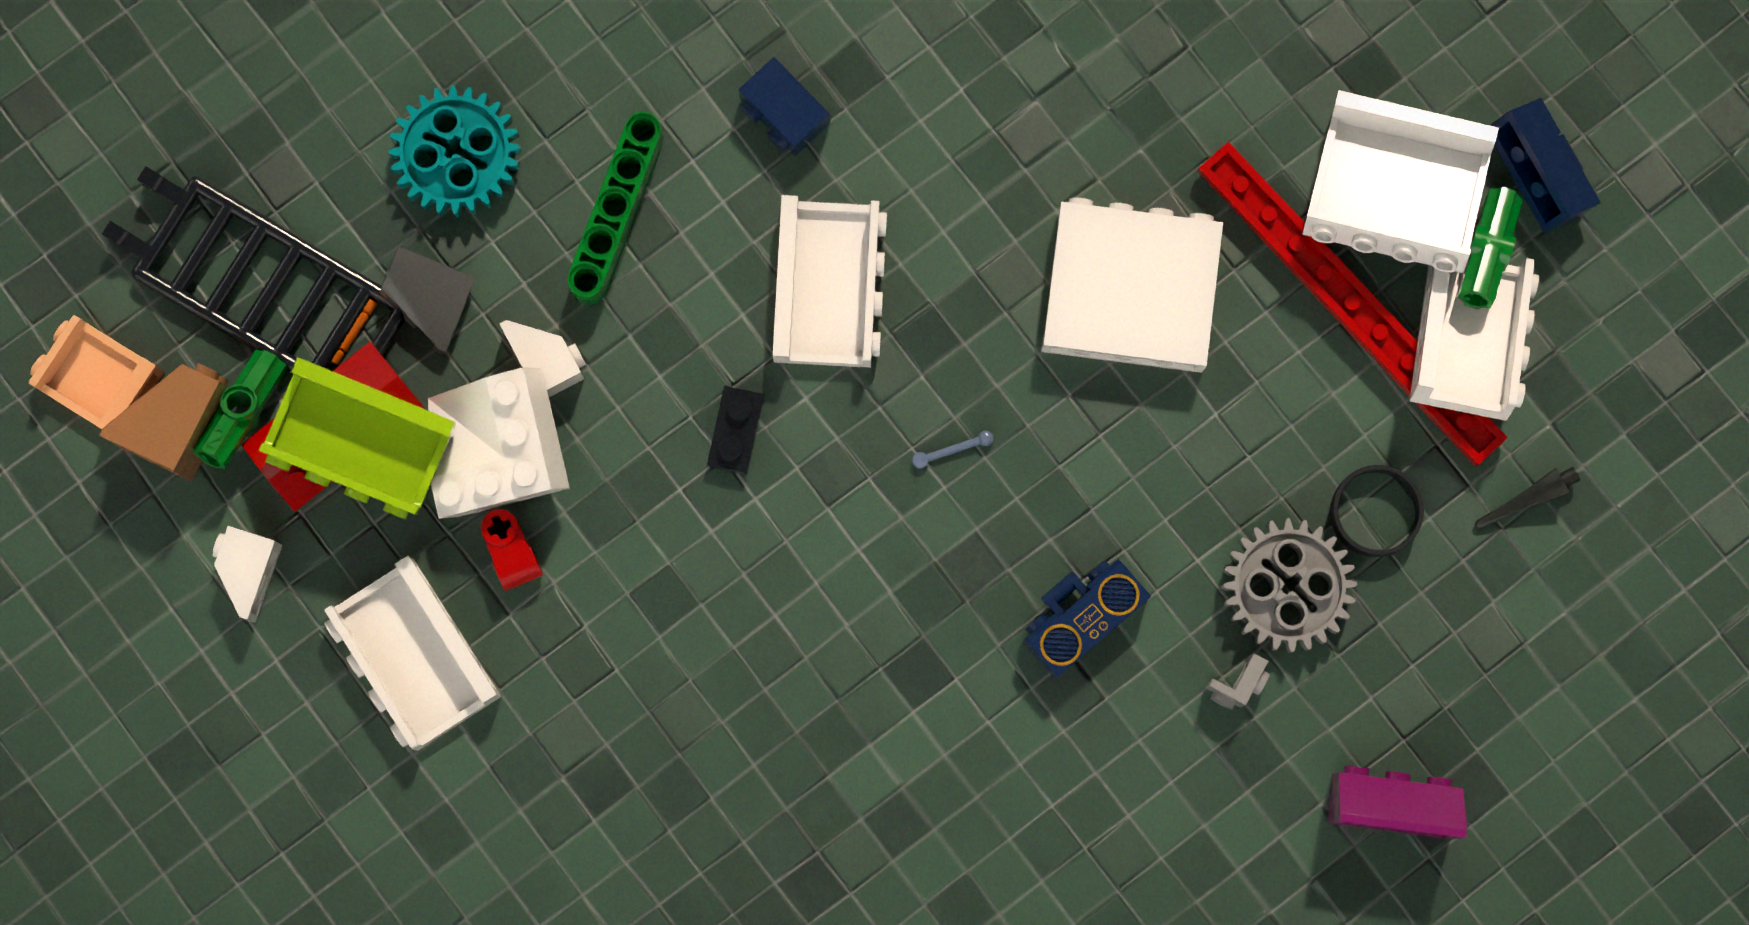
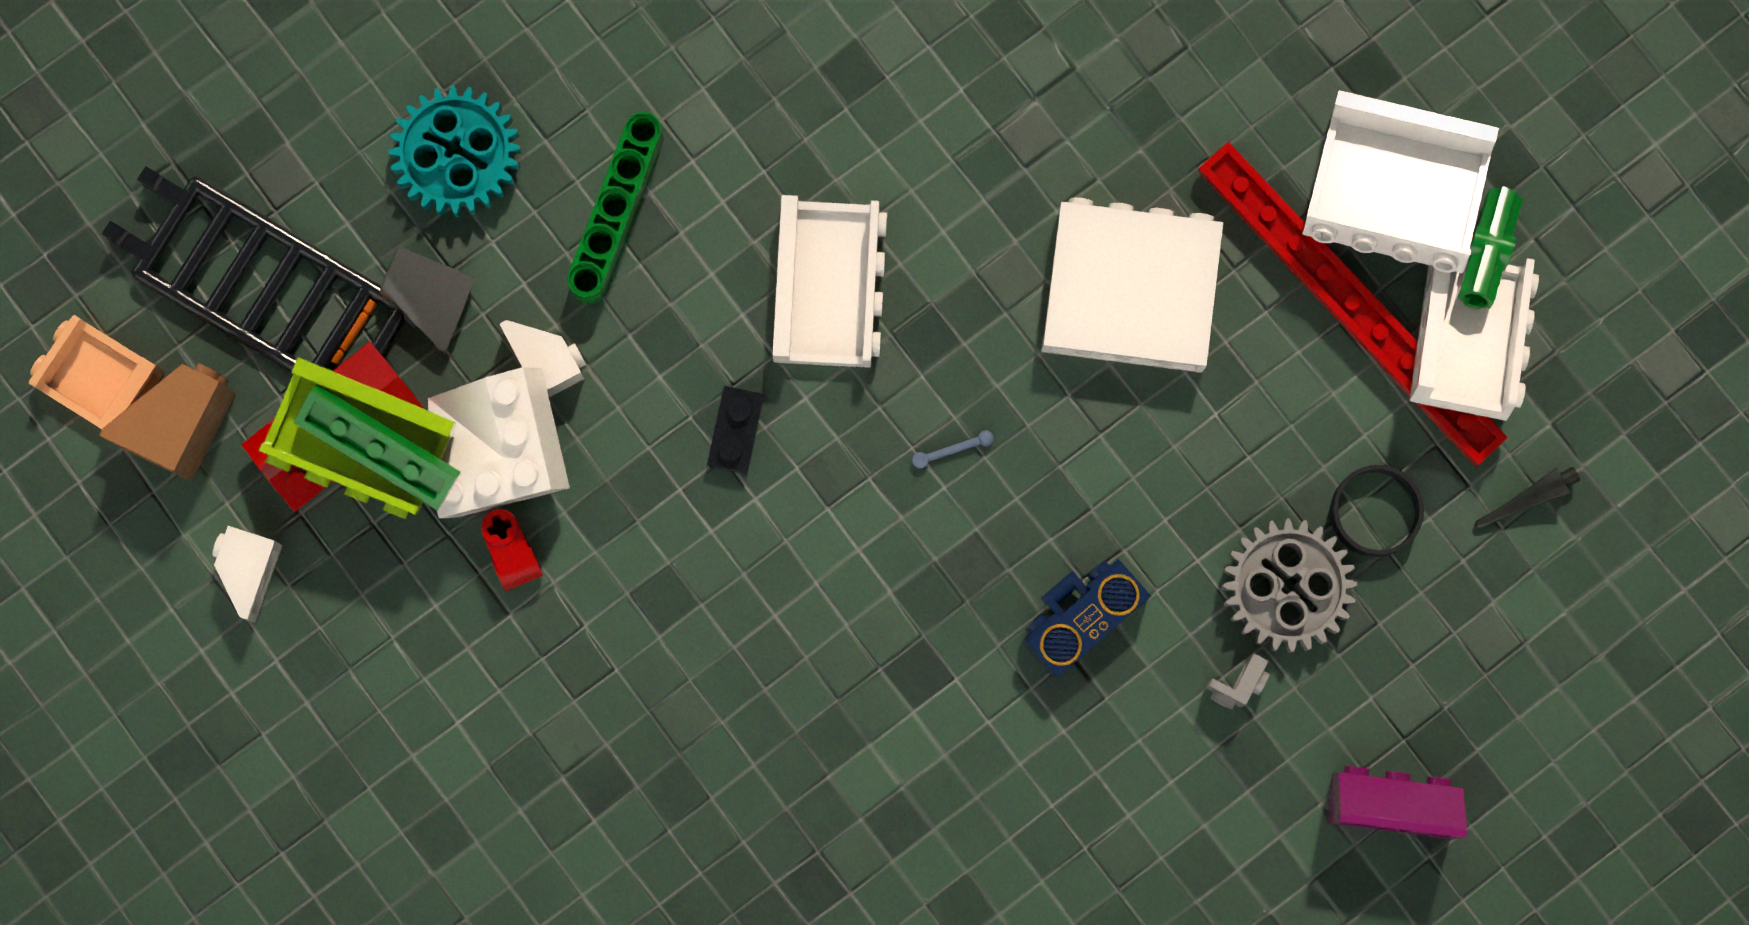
green piece [193,350,288,470] -> none
white panel [324,555,501,751] -> none
dark blue brick [739,57,830,156] -> none
dark blue piece [1489,98,1601,233] -> none
none -> green plate [293,384,461,510]

